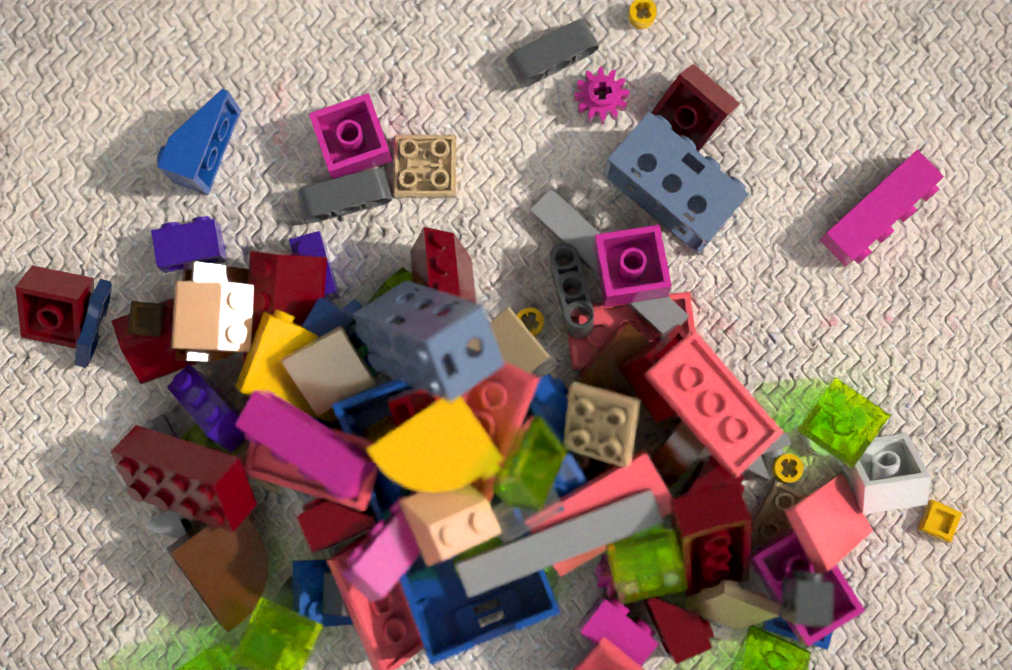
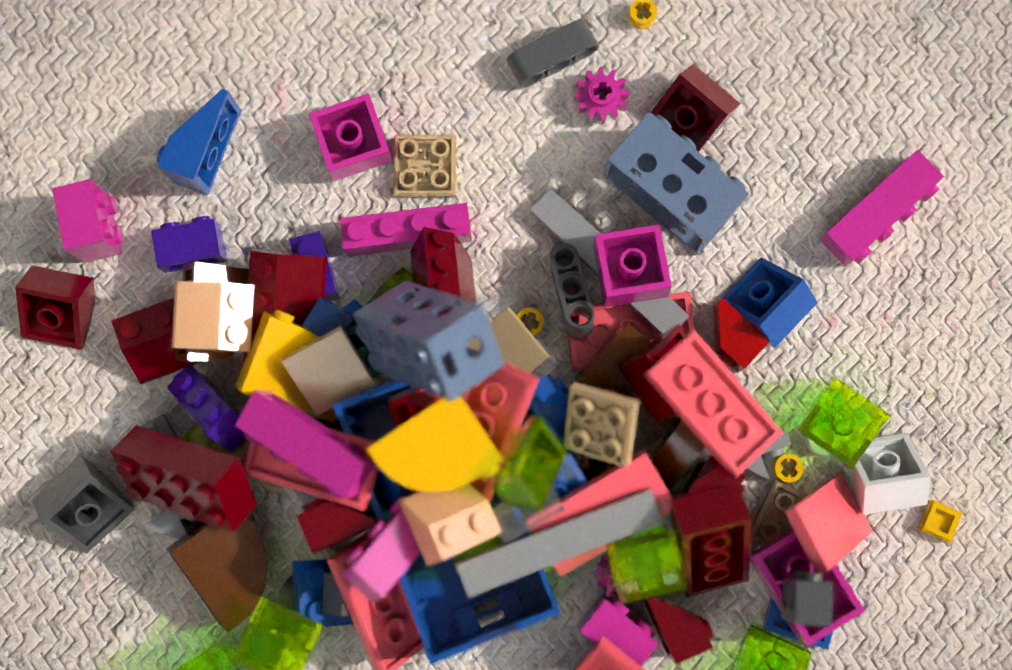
dark blue tile [75,279,112,368] -> none
dark brown tile [127,301,167,338] -> none
dark grey beam [297,168,392,223] -> none
tile [363,415,397,442] -> none
tan tile [685,580,780,630] -> none
none -> flat silver slope [32,455,135,554]
none -> dark pink brick [52,179,124,263]
none -> dark pink brick [340,203,472,257]
none -> red slope [713,297,770,373]
none -> blue slope [719,257,818,348]

